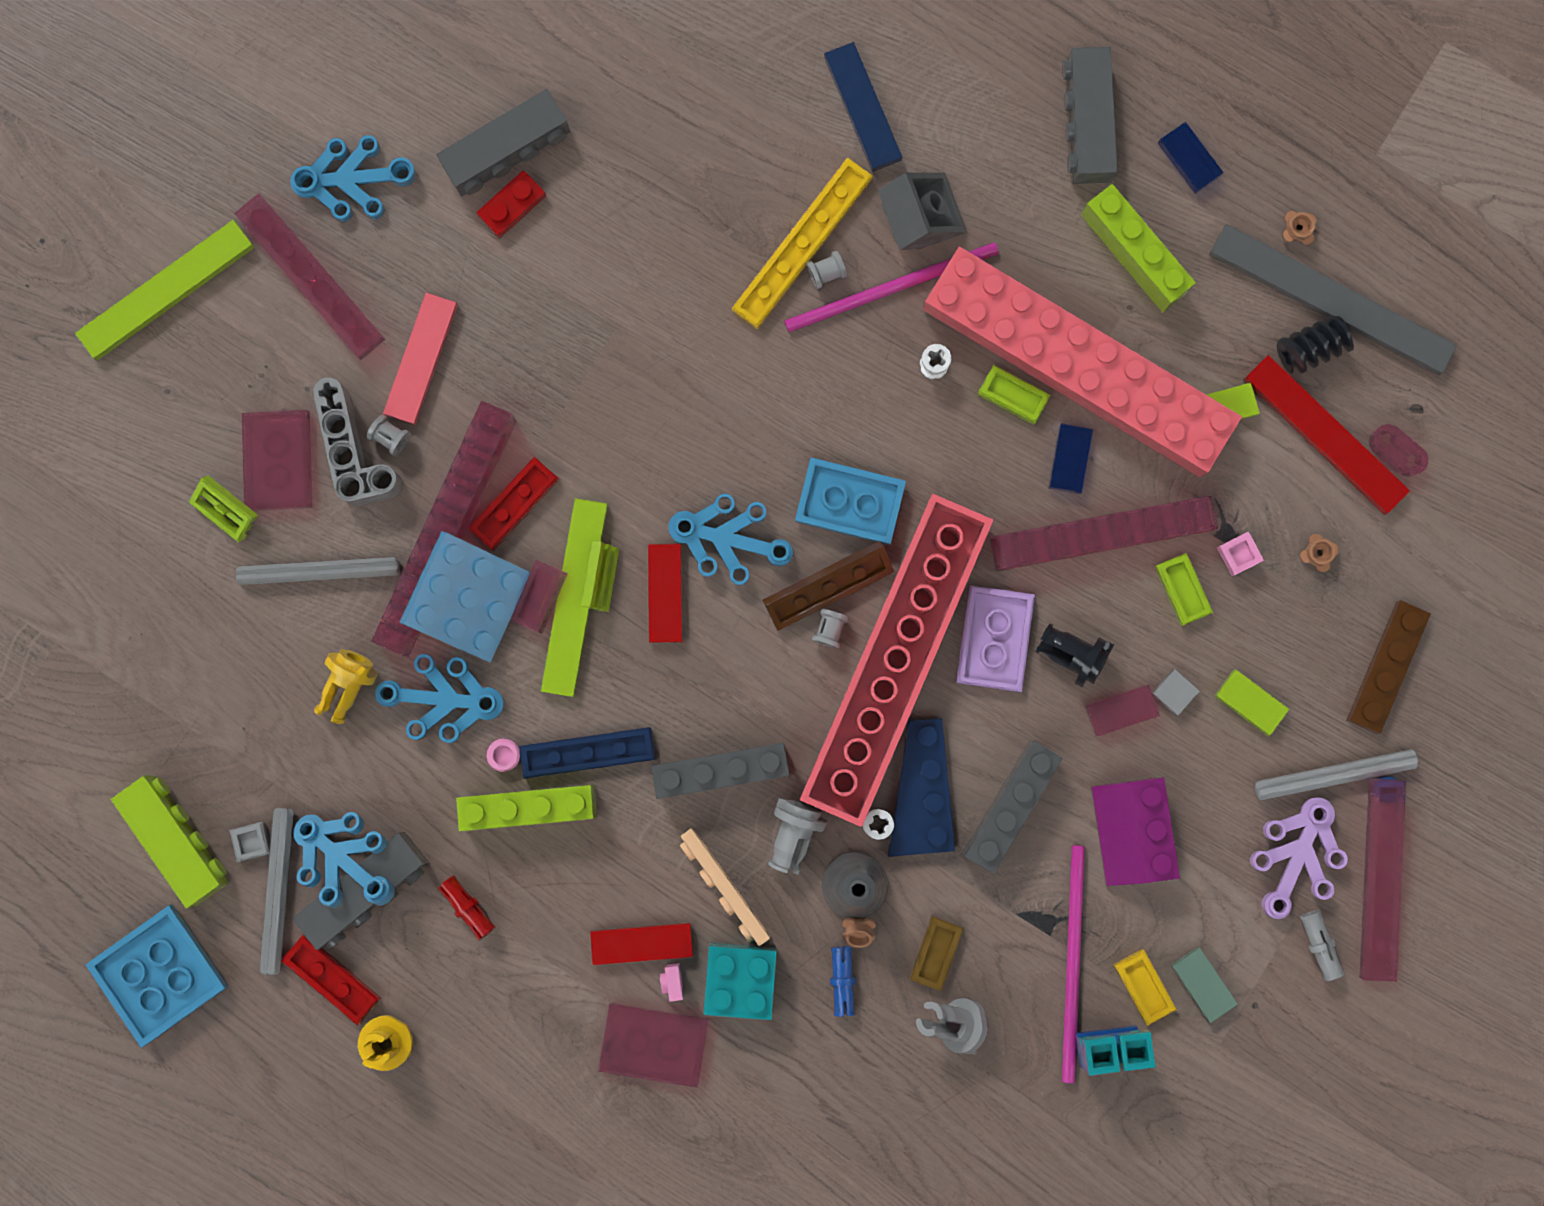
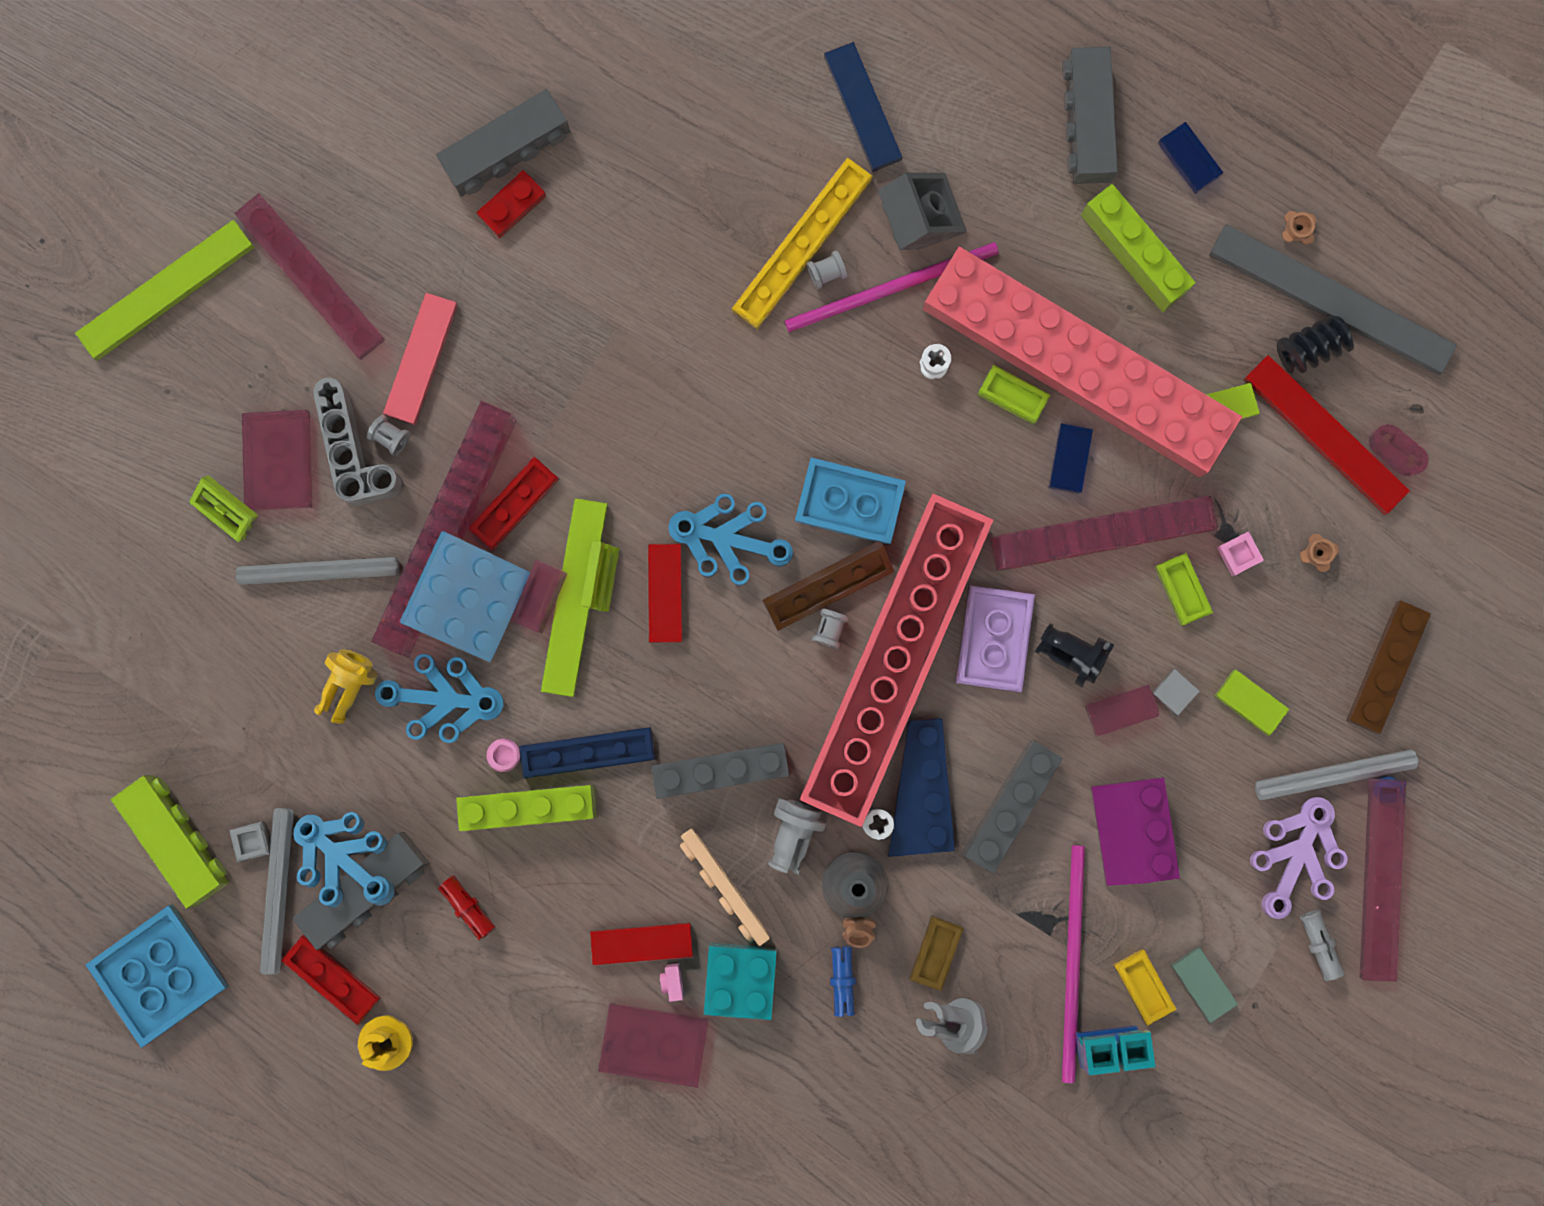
dark azure plant [290,135,416,222] -> none

